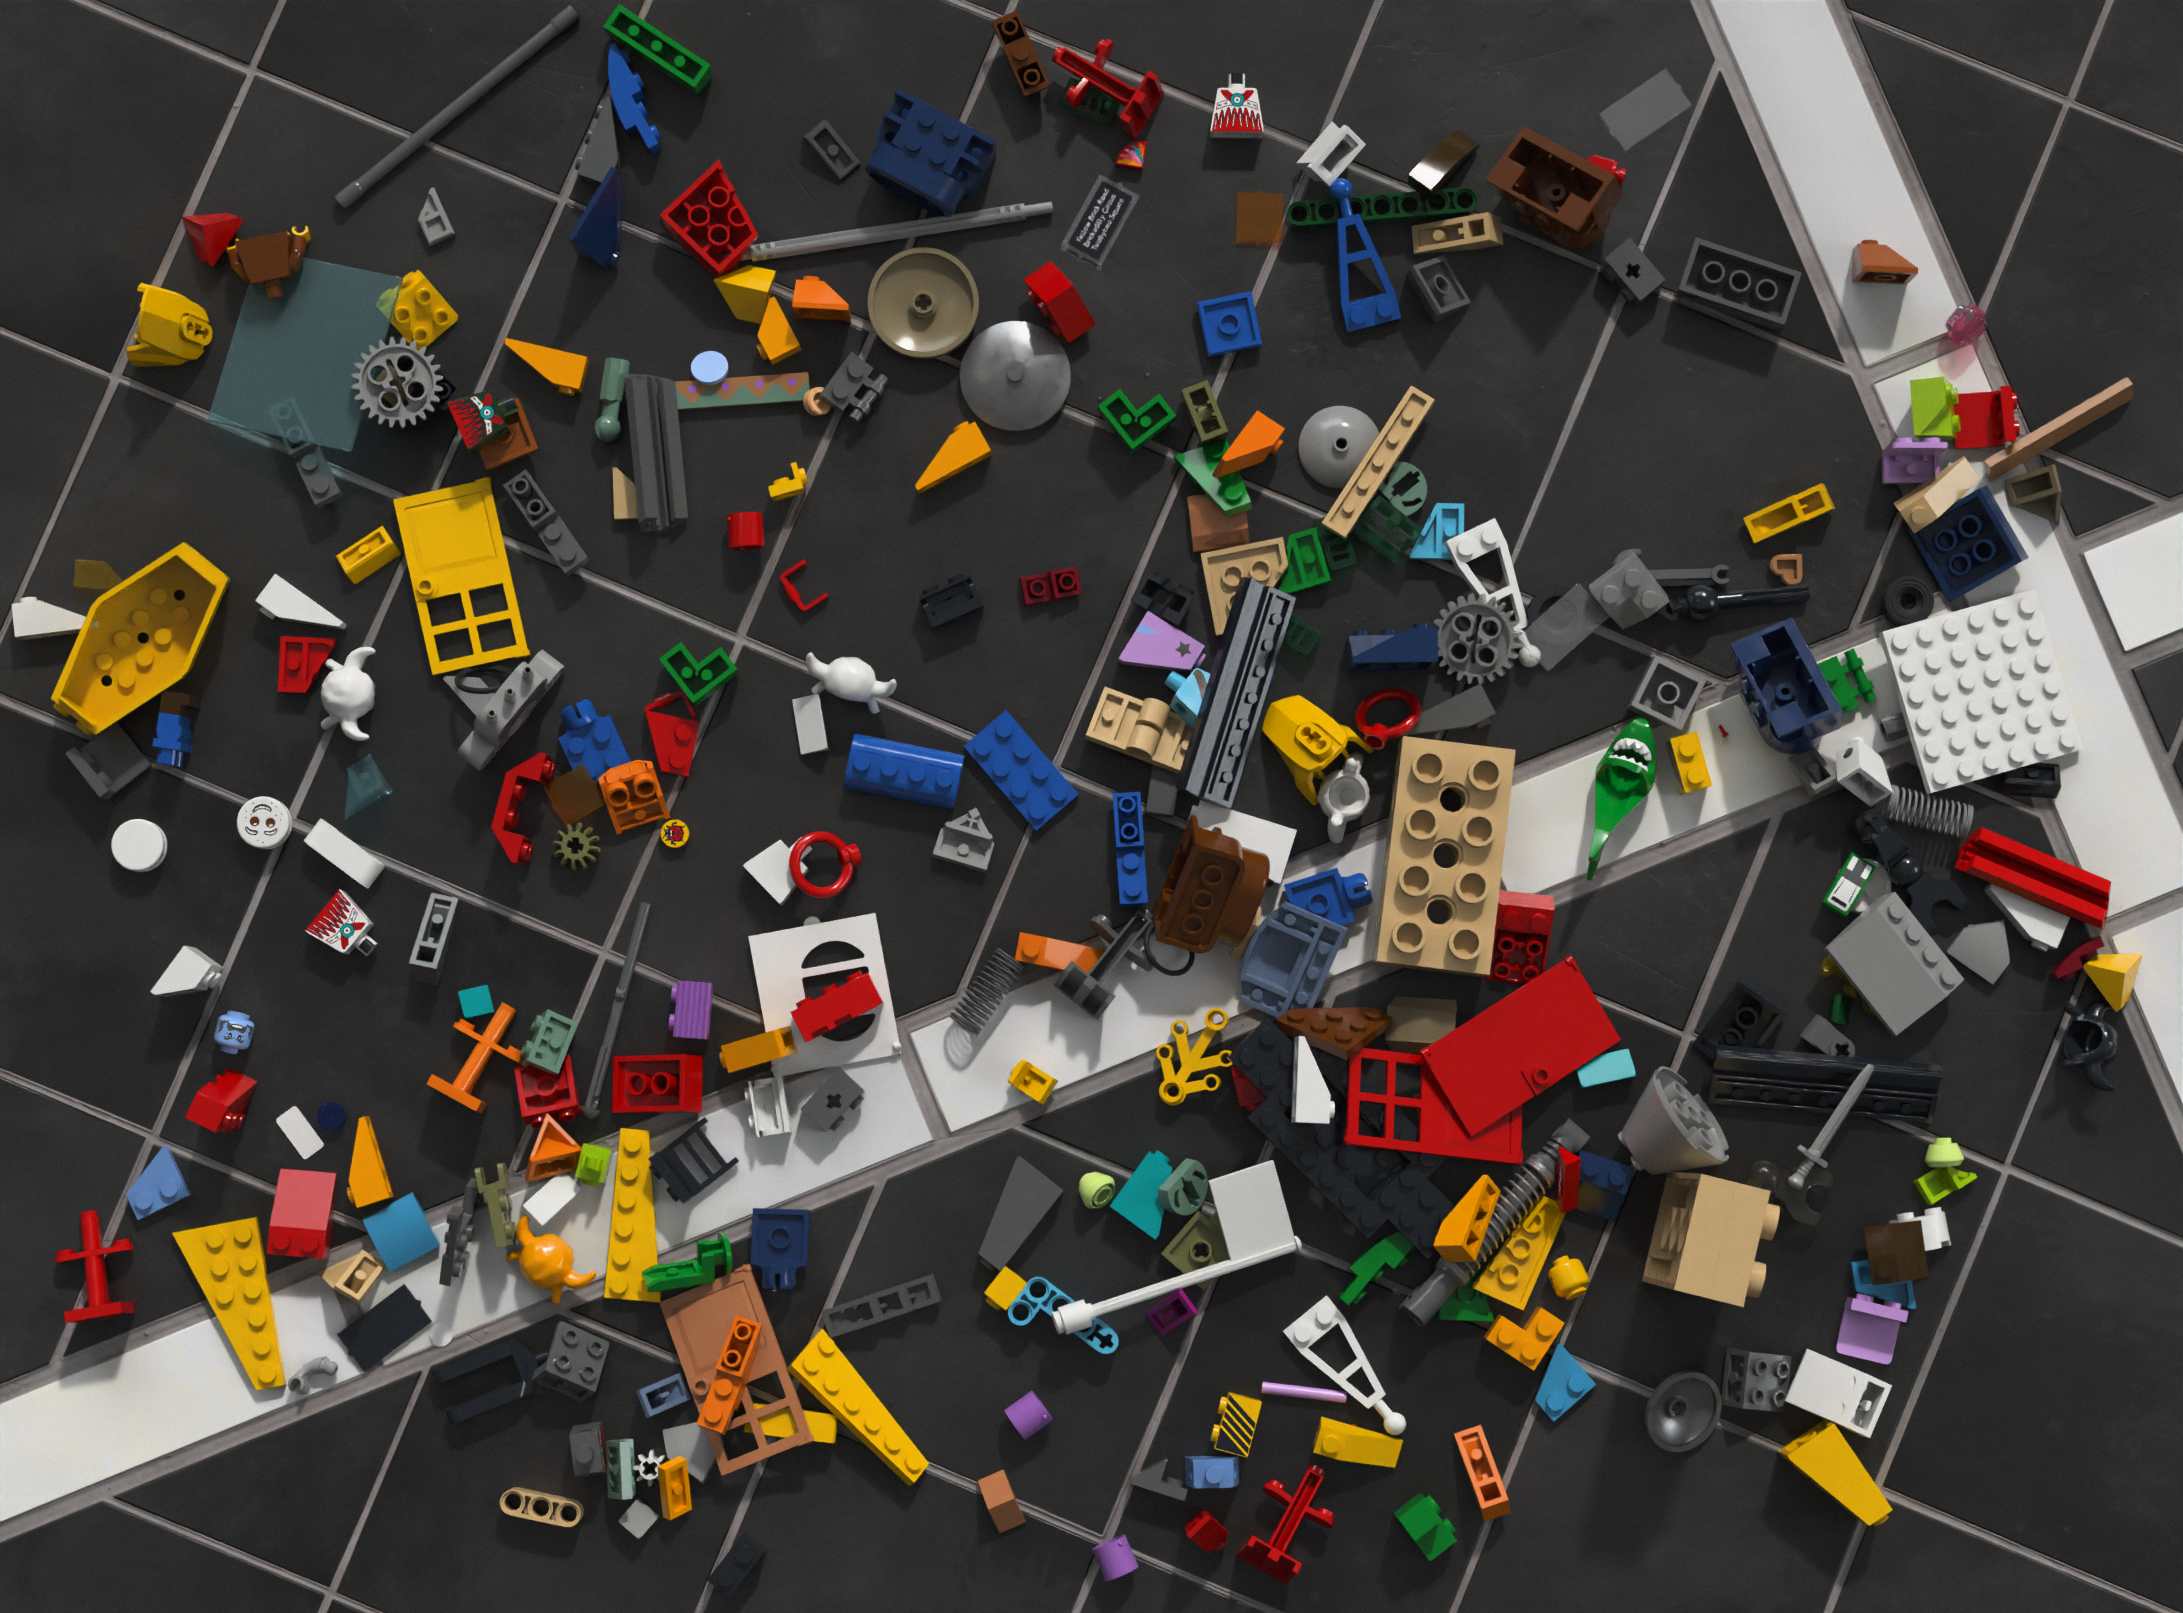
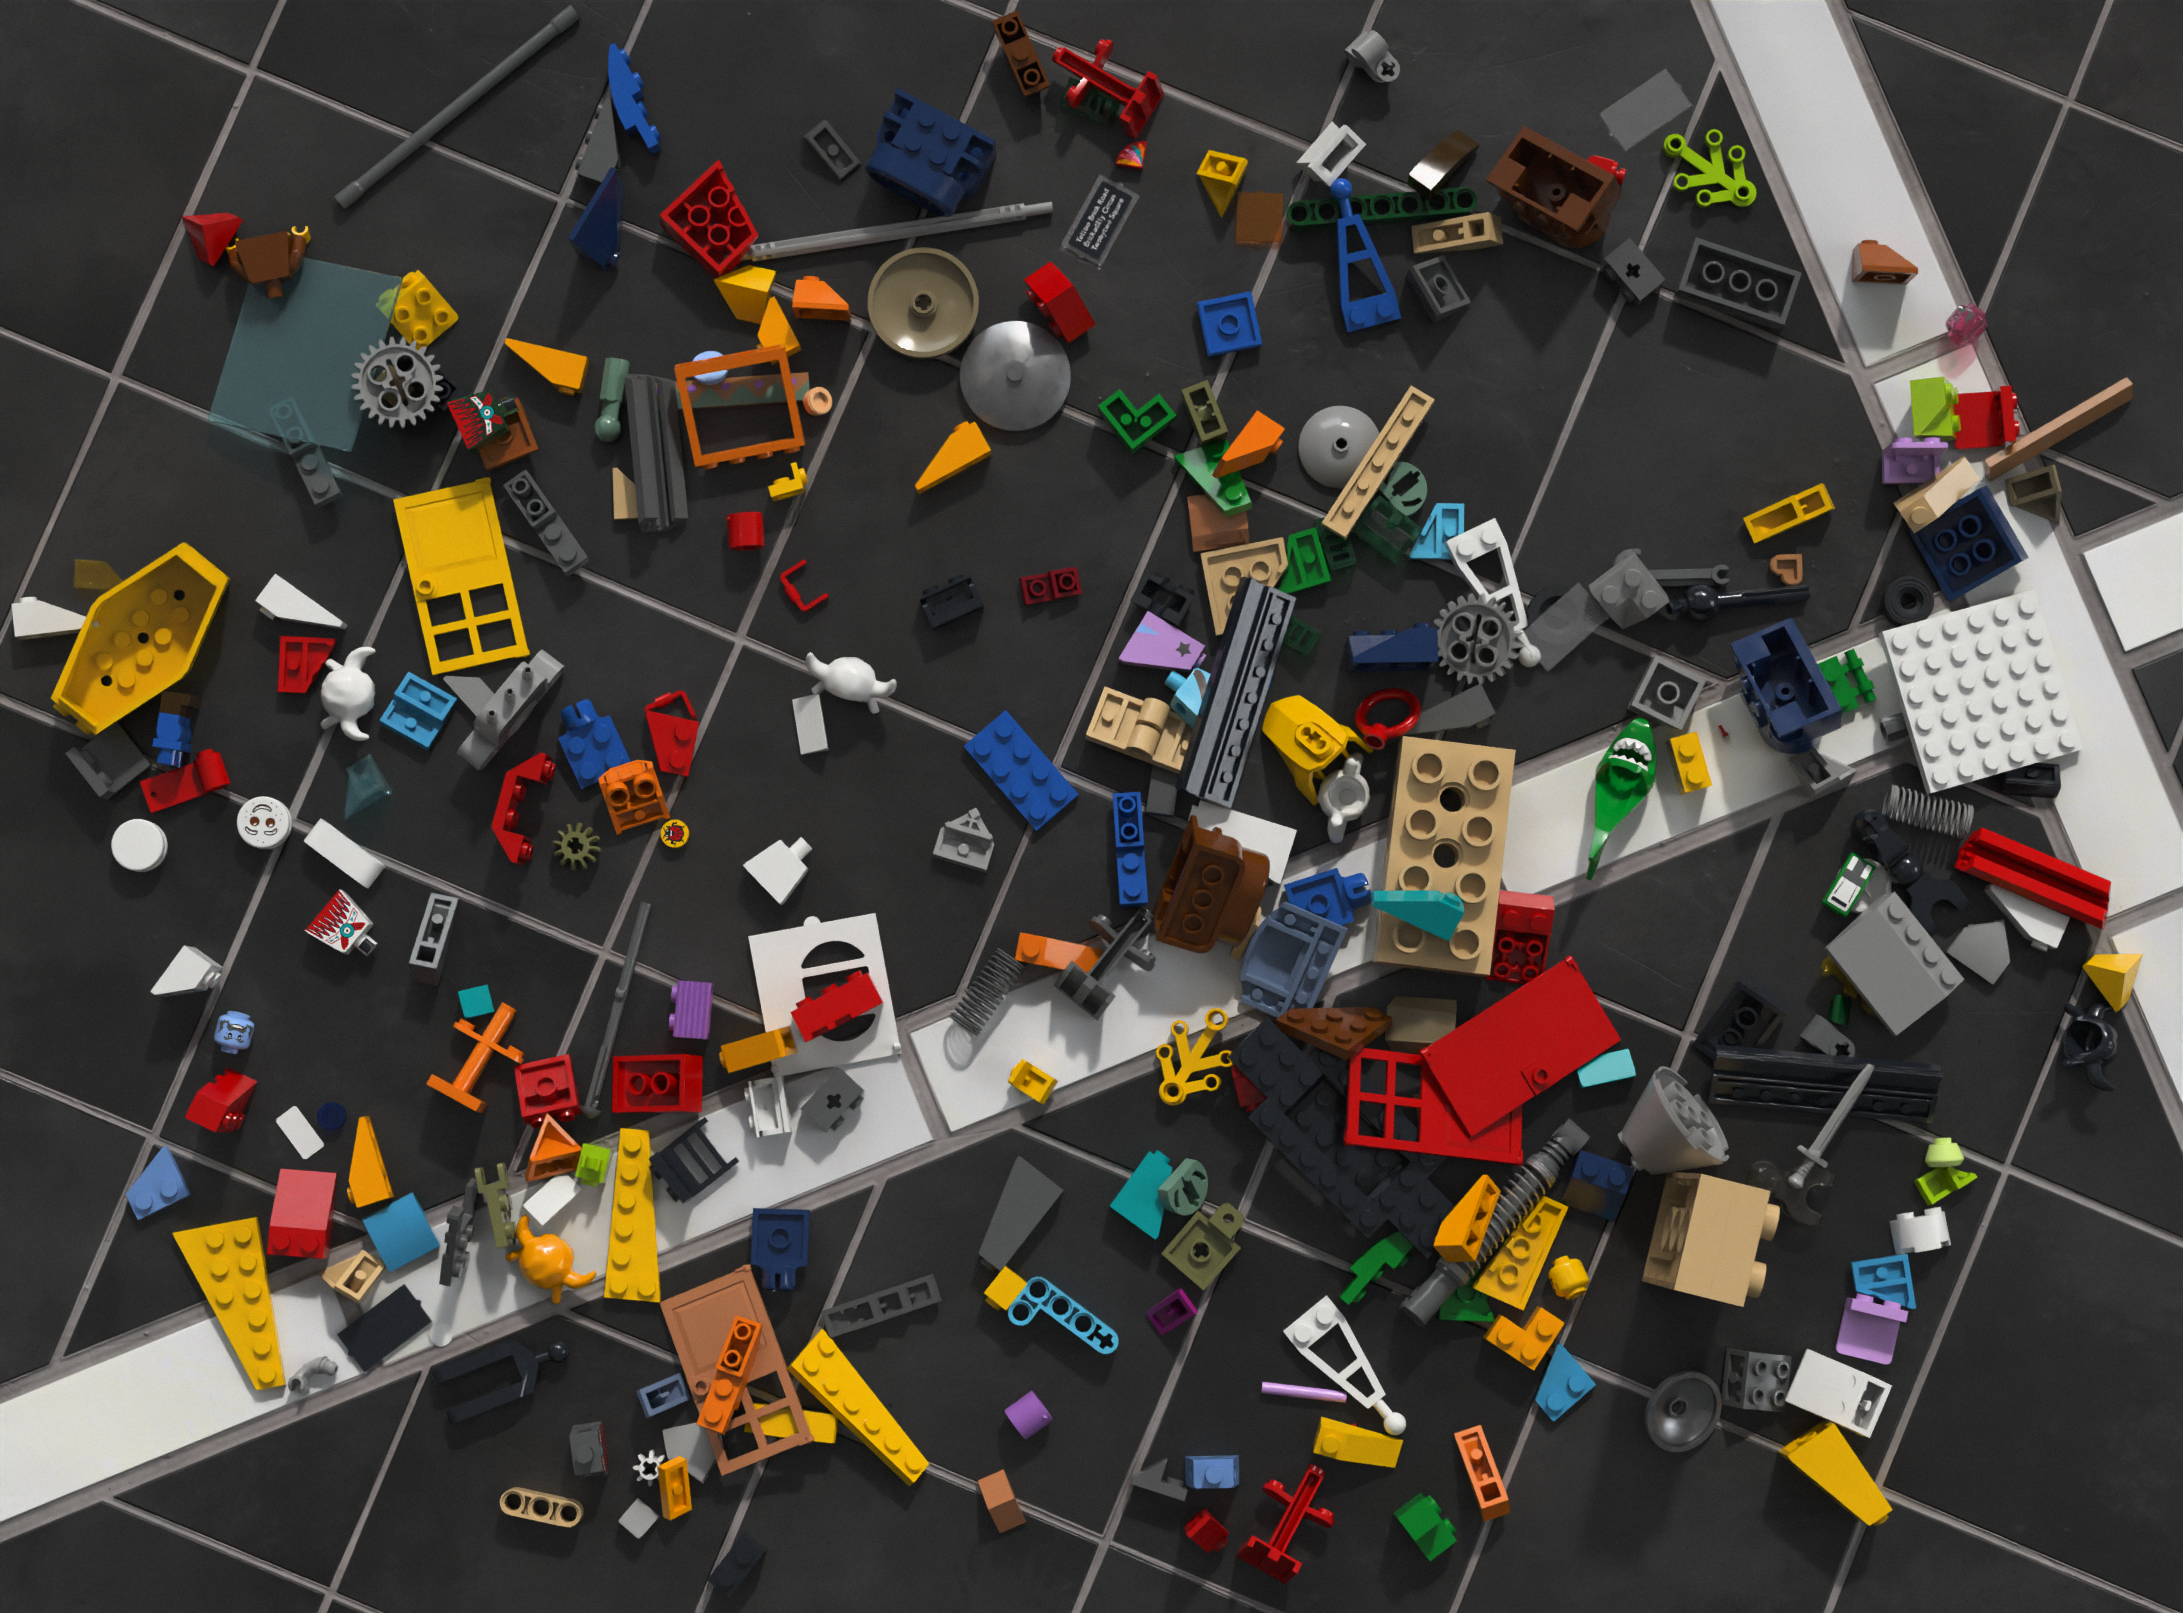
red piece [54,1210,135,1323] -> none
yellow piece [126,283,213,367] -> none
yellow slope [336,526,400,584] -> none
light grey tile [418,187,455,247] -> none
black tyre [454,664,512,694] -> none
sand green bracket [520,1009,578,1076] -> none
dark grey bracket [531,1321,609,1403] -> none
clear orange piece [544,764,606,826] -> none
green brick [603,4,713,96] -> none
sand green bracket [605,1438,636,1500] -> none
green piece [642,1233,733,1292] -> none
green brick [659,642,740,706] -> none
red piece [789,831,862,898] -> none
dark grey plate [818,352,889,423] -> none
blue container [844,733,965,810] -> none
white flag [1052,1160,1302,1335] -> none
yellowish green cone [1079,1172,1115,1209] -> none
medium lavender piece [1092,1534,1139,1581] -> none
black tyre [1143,923,1195,976] -> none
torso [1210,73,1263,138] -> none
brick [1210,1392,1262,1457] -> none
white slope [1291,1036,1335,1124] -> none
red slope [1555,1147,1581,1213] -> none
white torso [1836,737,1893,807] -> none
dark brown slope [1864,1220,1929,1285] -> none
dark red slope [2049,936,2105,982] -> none
none -> red door [140,749,231,814]
none -> dark azure slope [379,672,457,751]
none -> orange window [674,343,805,470]
none -> yellow slope [1196,150,1248,218]
none -> light grey piece [1344,30,1400,83]
none -> teal slope [1371,890,1465,941]
none -> lime plant [1662,129,1756,208]

